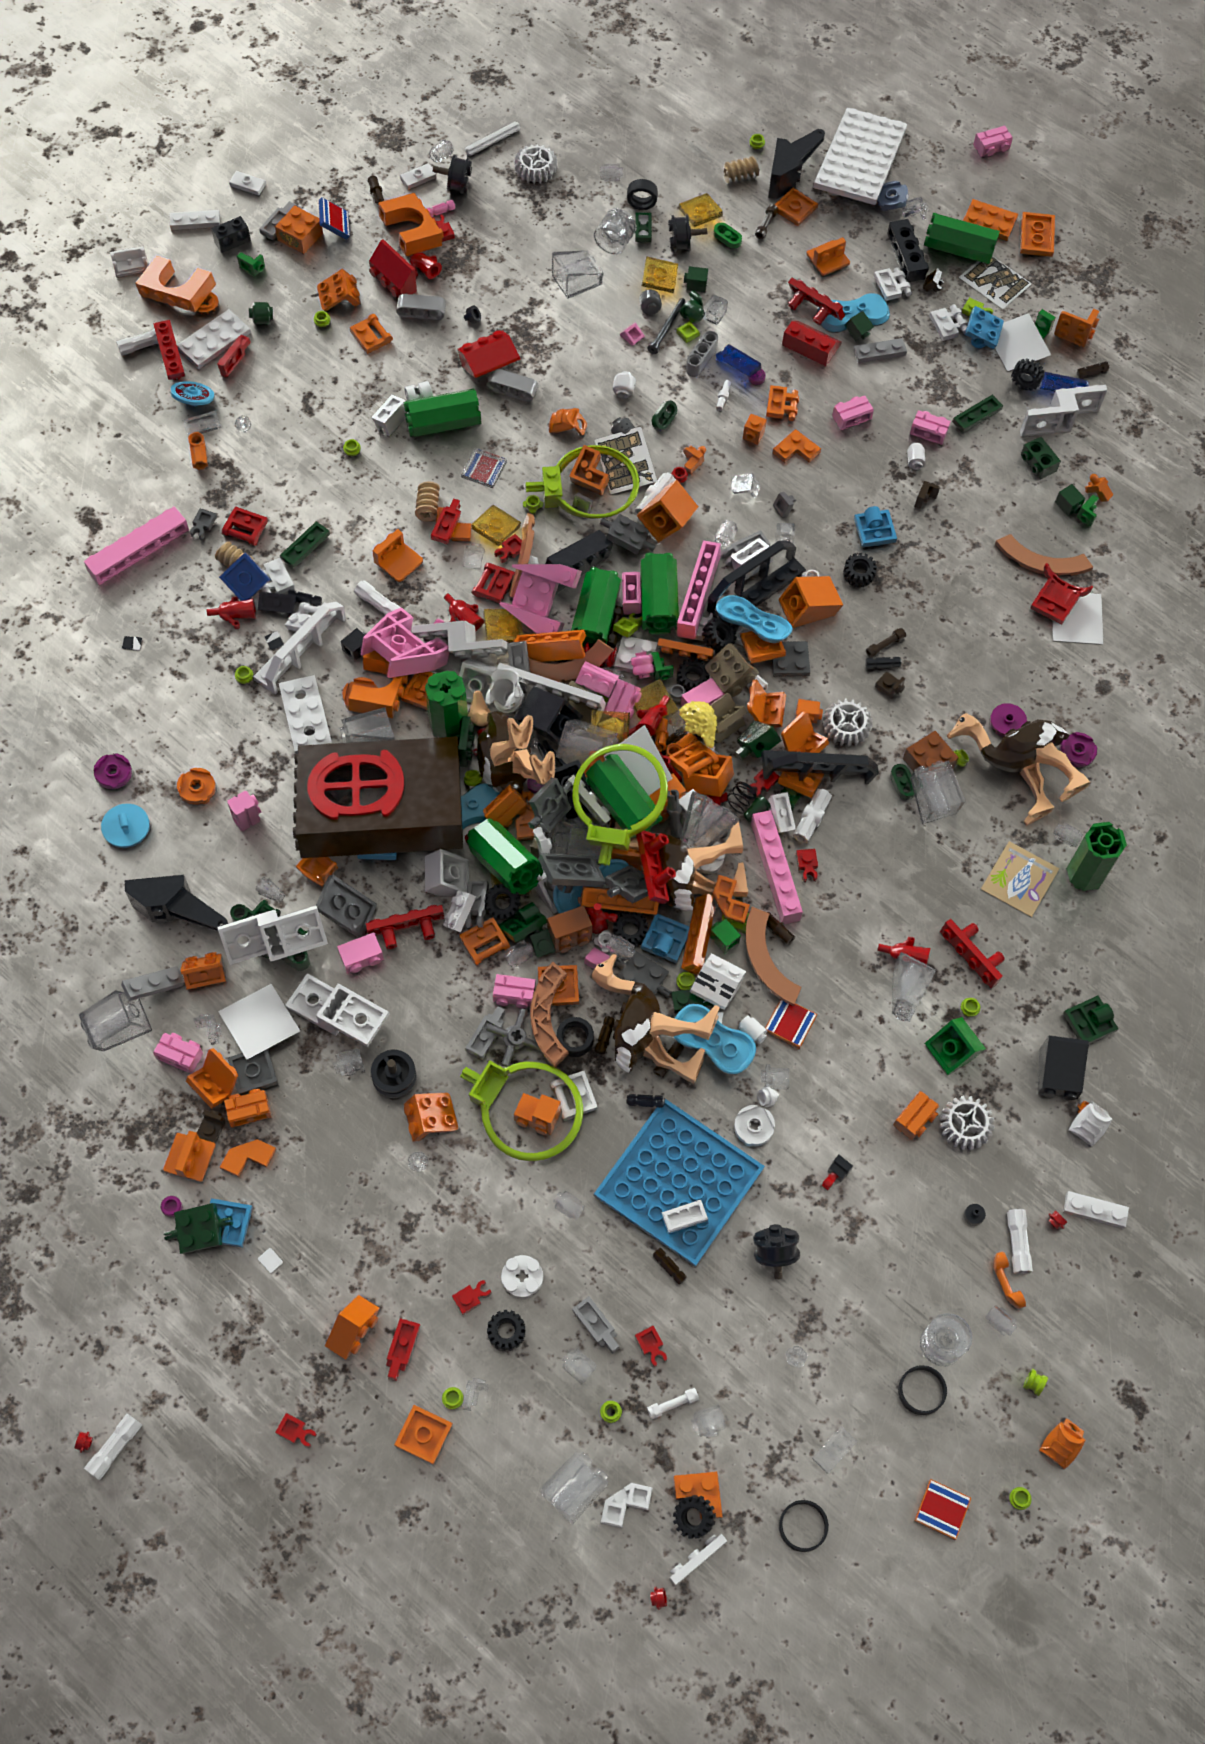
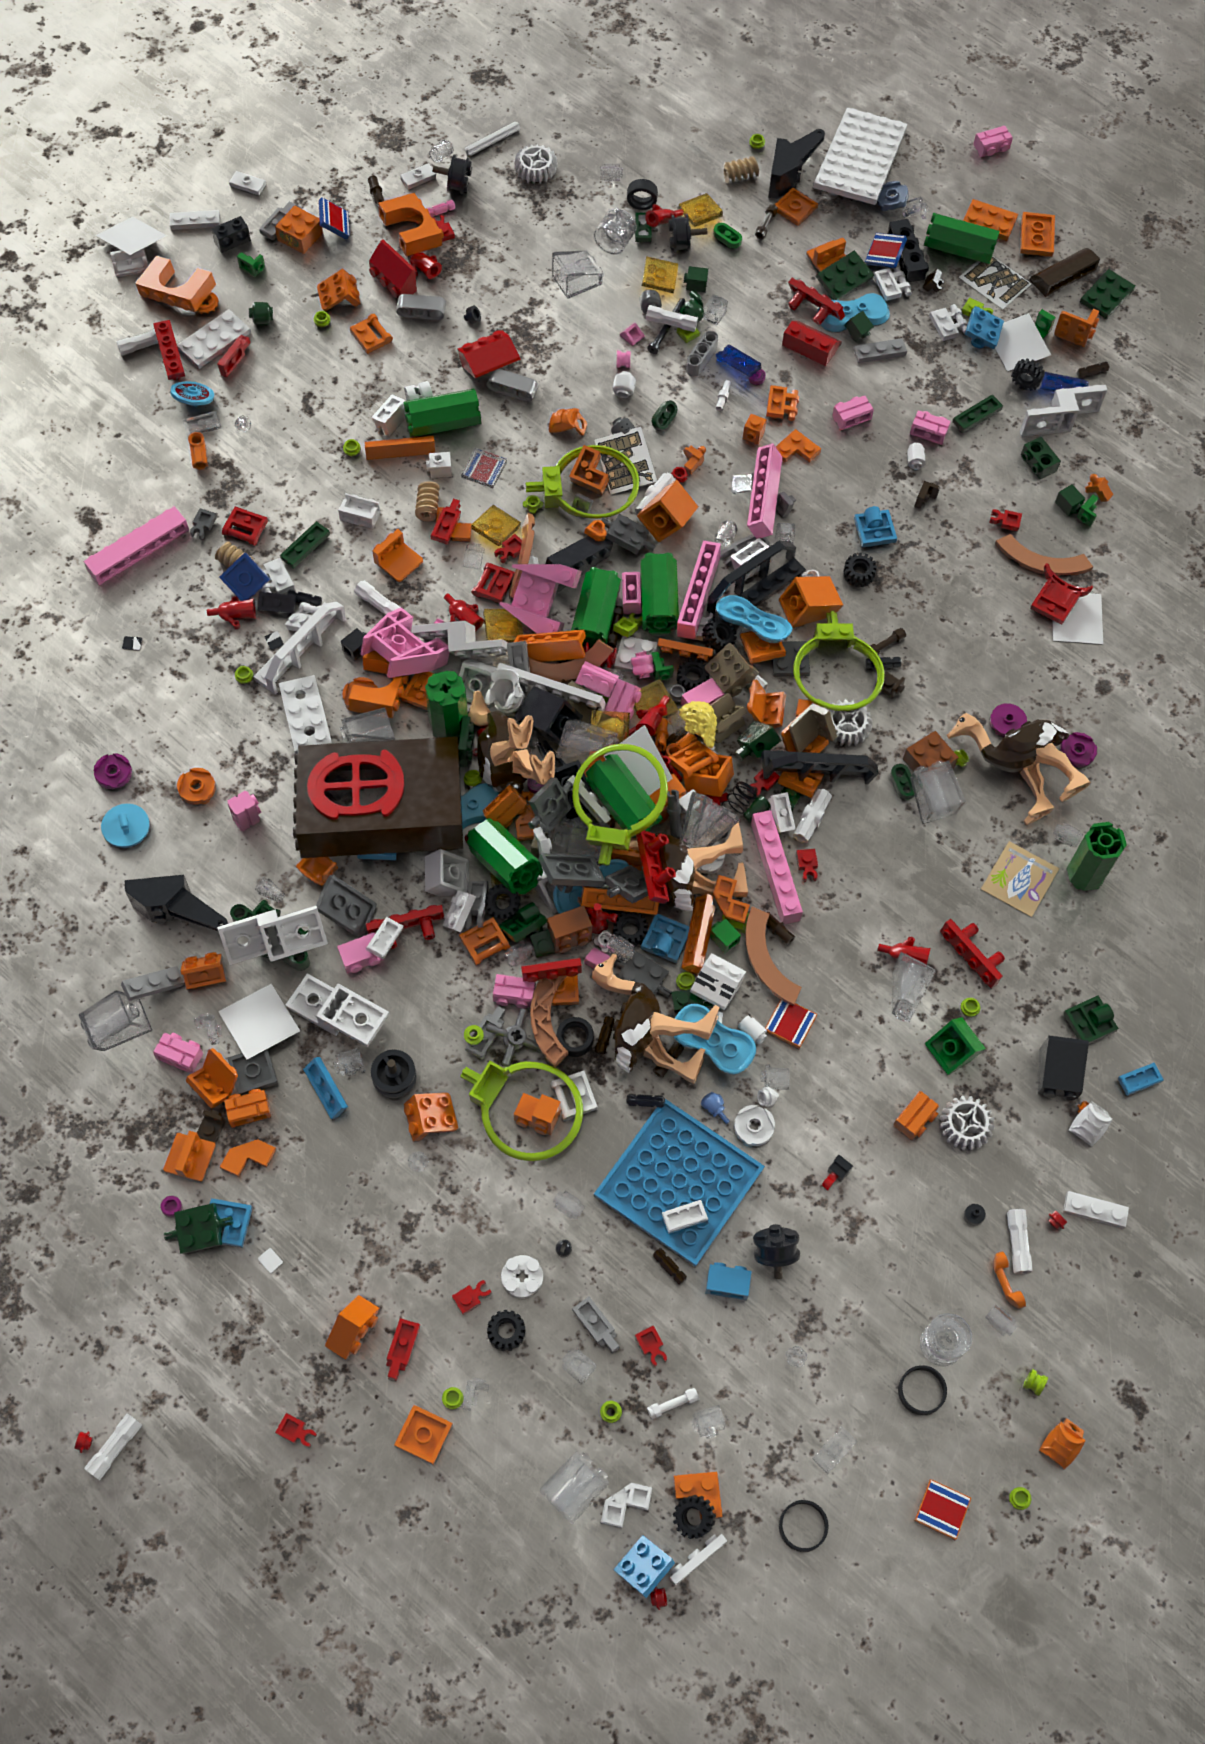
none -> white sticker [96,217,167,255]
none -> dark azure plate [303,1057,348,1119]
none -> white hinge [338,493,380,529]
none -> orange panel [365,436,435,460]
none -> white plate [366,917,403,959]
none -> white brick [426,452,452,478]
none -> lime plate [464,1025,484,1045]
none -> red plate [521,958,582,982]
none -> black hinge [556,1239,572,1257]
none -> orange tile [584,520,607,541]
none -> dark azure plate [613,1535,675,1598]
none -> bright pink wheel [616,350,631,368]
none -> red piece [645,204,684,227]
none -> white axle [646,305,698,332]
none -> medium blue piece [701,1092,730,1124]
none -> dark azure brick [705,1262,752,1301]
none -> bright pink brick [747,443,782,539]
none -> dark tan bracket [789,703,837,752]
none -> lime brick [793,611,885,711]
none -> dark green plate [816,250,874,300]
none -> tile [865,233,907,268]
none -> red plate [989,509,1022,532]
none -> dark brown brick [1029,248,1100,297]
none -> dark green plate [1080,269,1136,319]
none -> dark azure plate [1118,1062,1164,1096]

